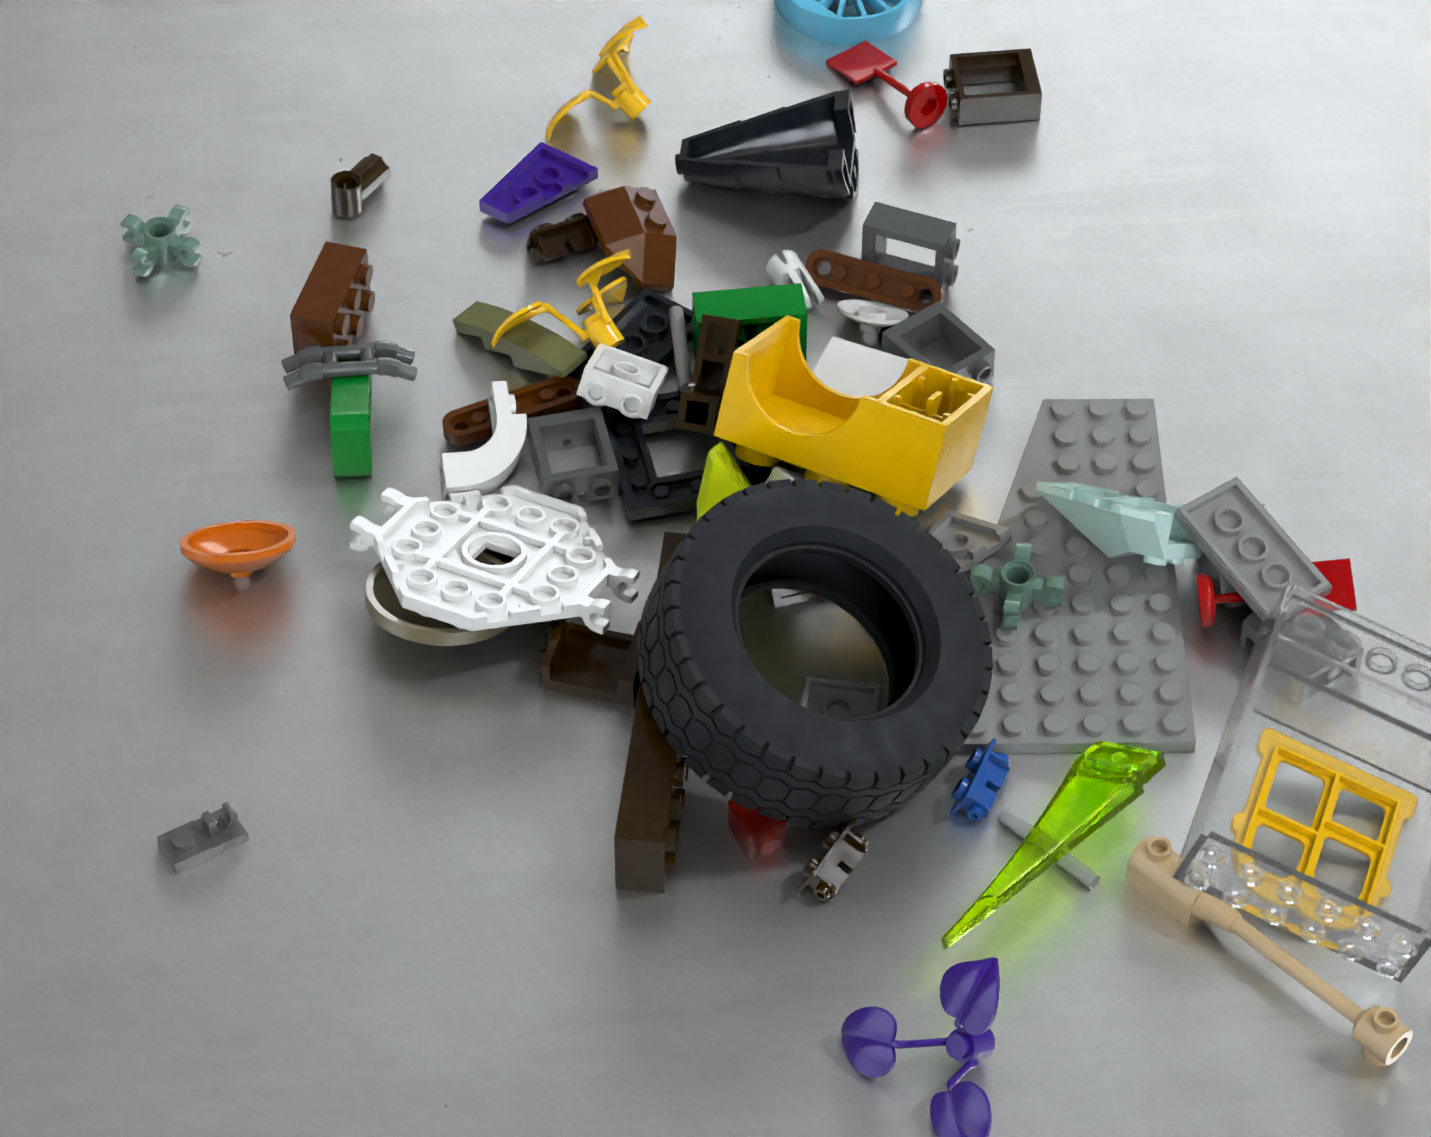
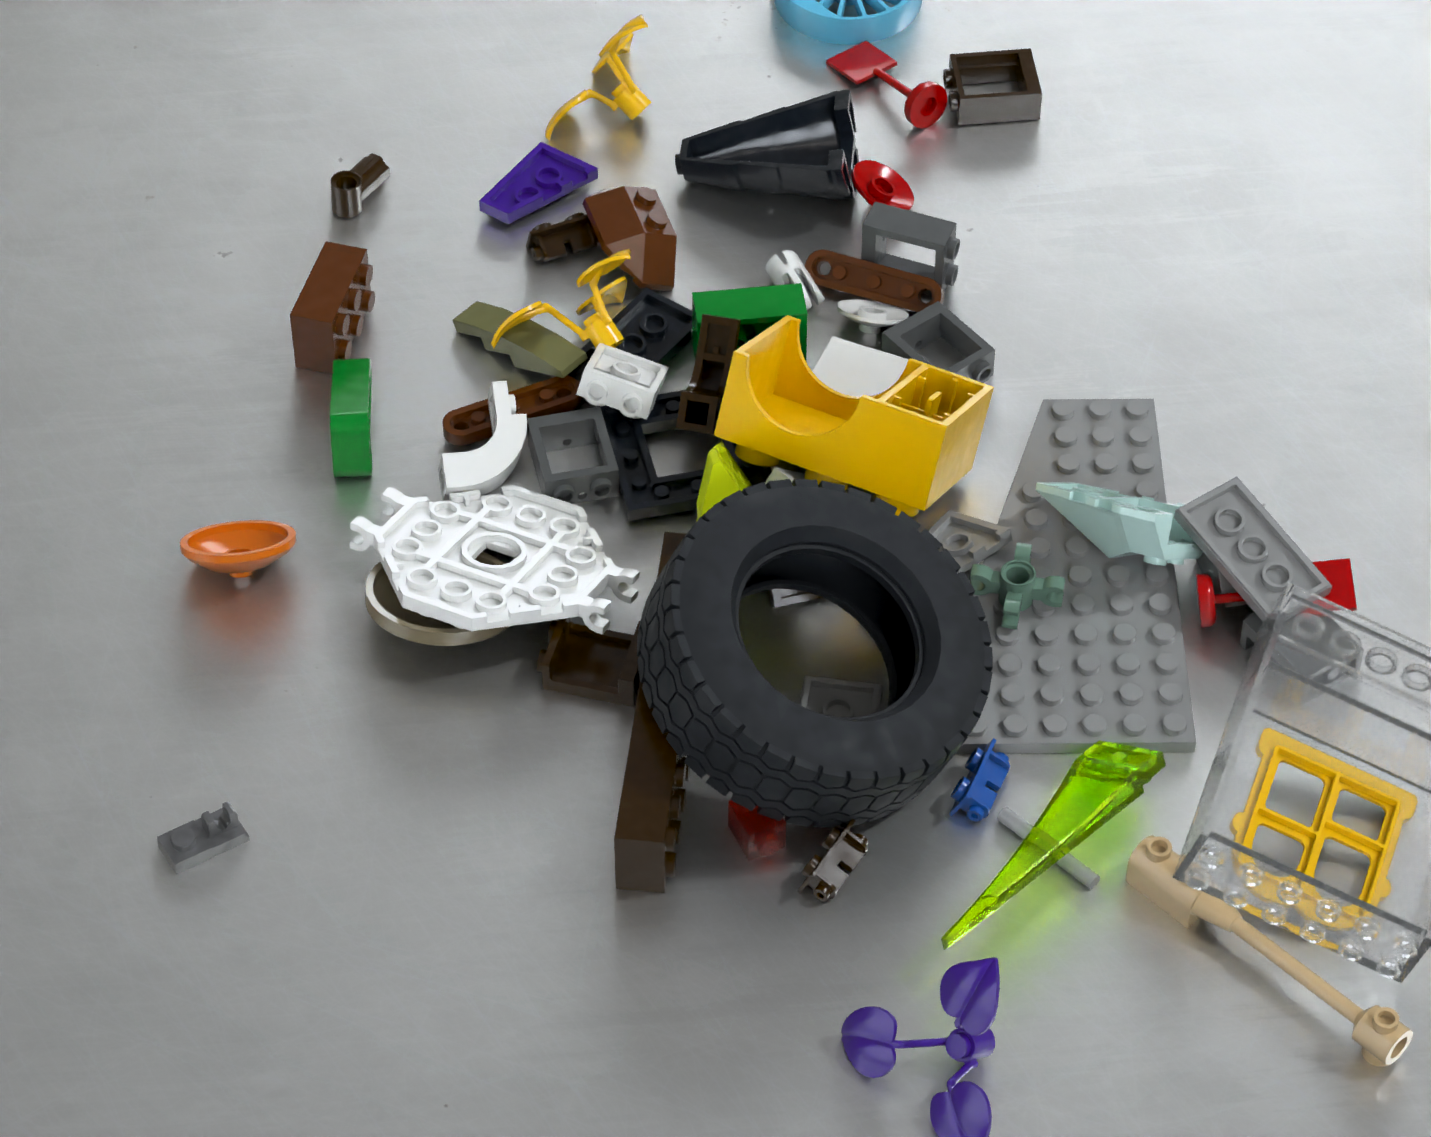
sand green pin [120,204,202,277] -> none
dark grey piece [281,341,418,390] -> none
light grey bar [669,306,692,392] -> none
none -> red dish [851,160,914,210]

